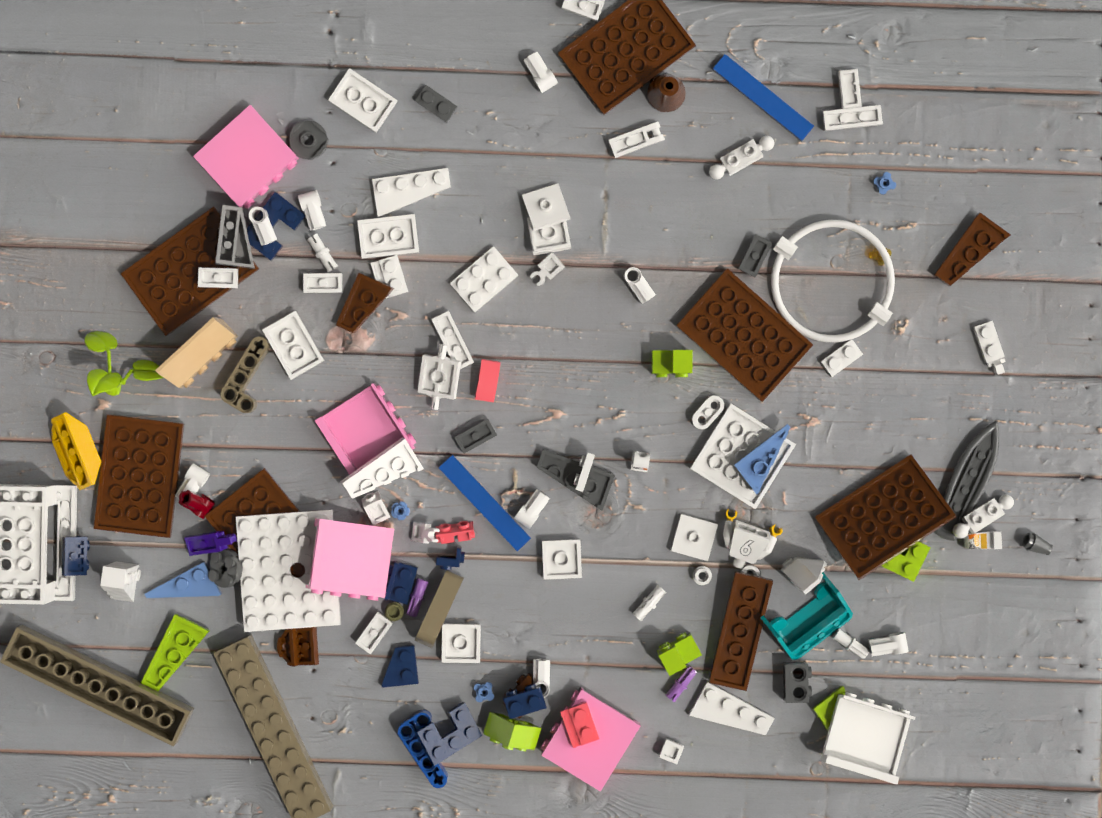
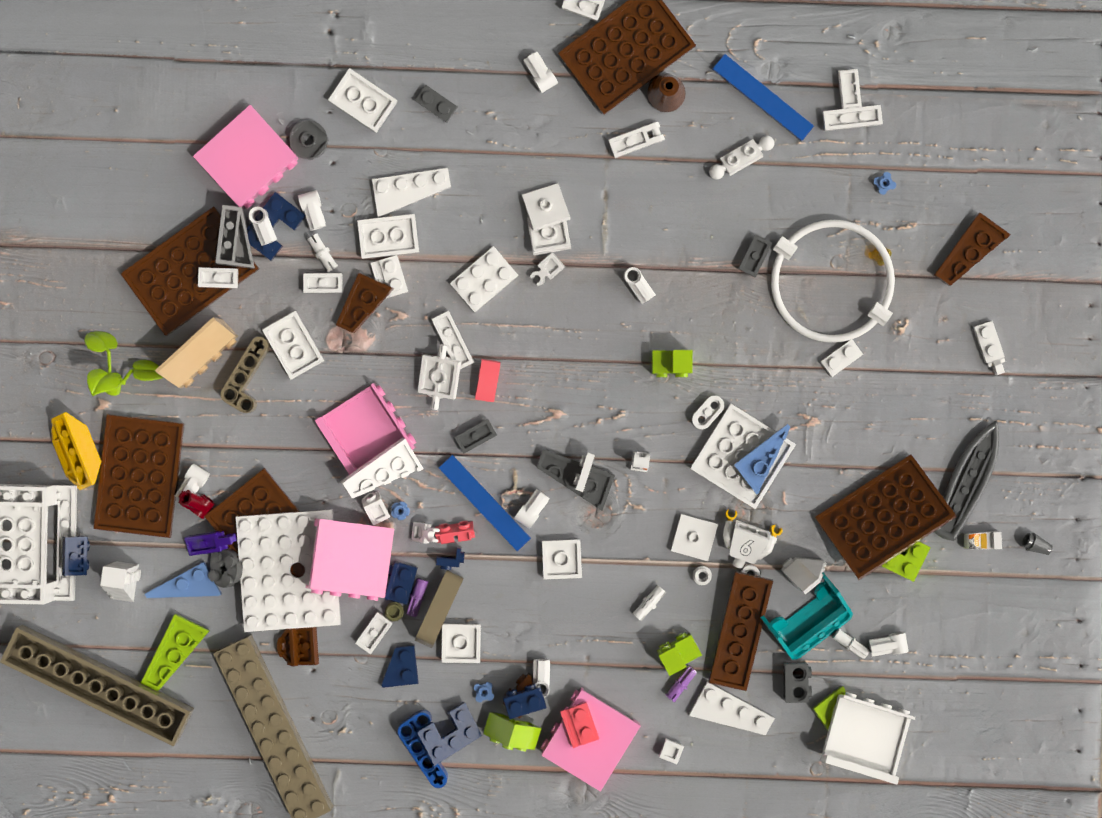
reddish brown plate [676,268,813,402] -> none
white plate [953,494,1014,539] -> none

